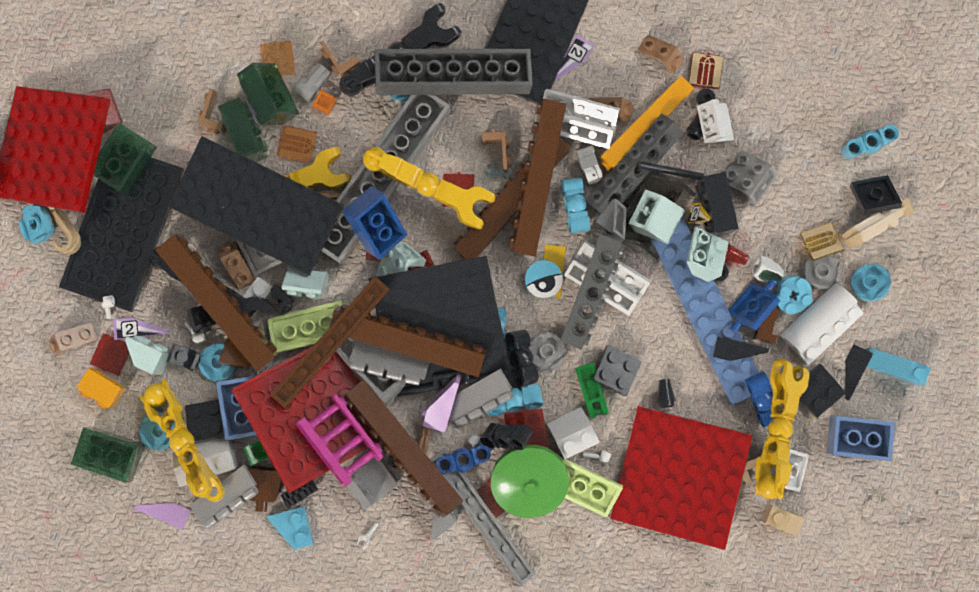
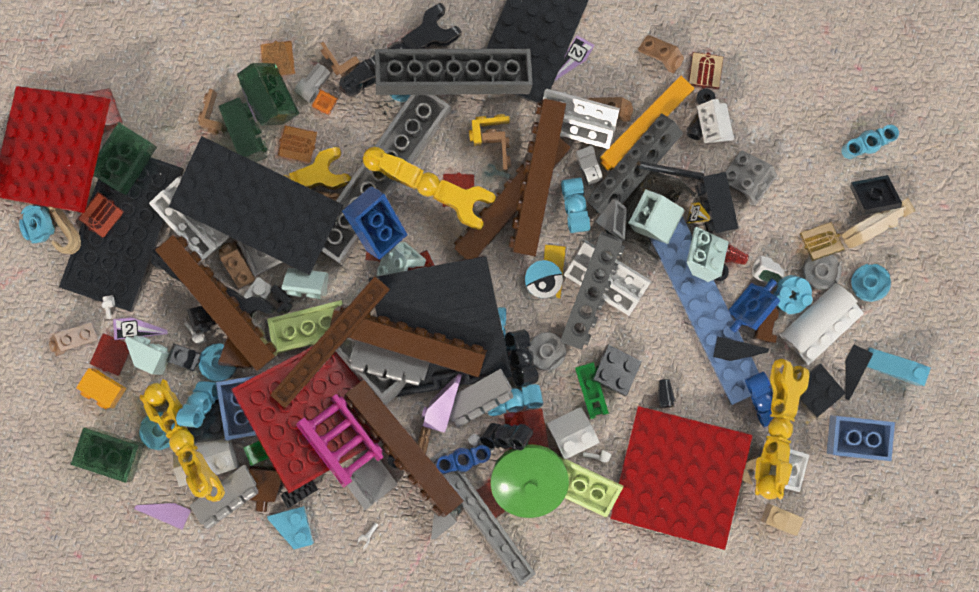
none -> clear red piece [77,192,124,238]
none -> white brick [149,176,230,261]
none -> medium azure piece [176,381,218,428]
none -> yellow bracket [469,114,510,146]

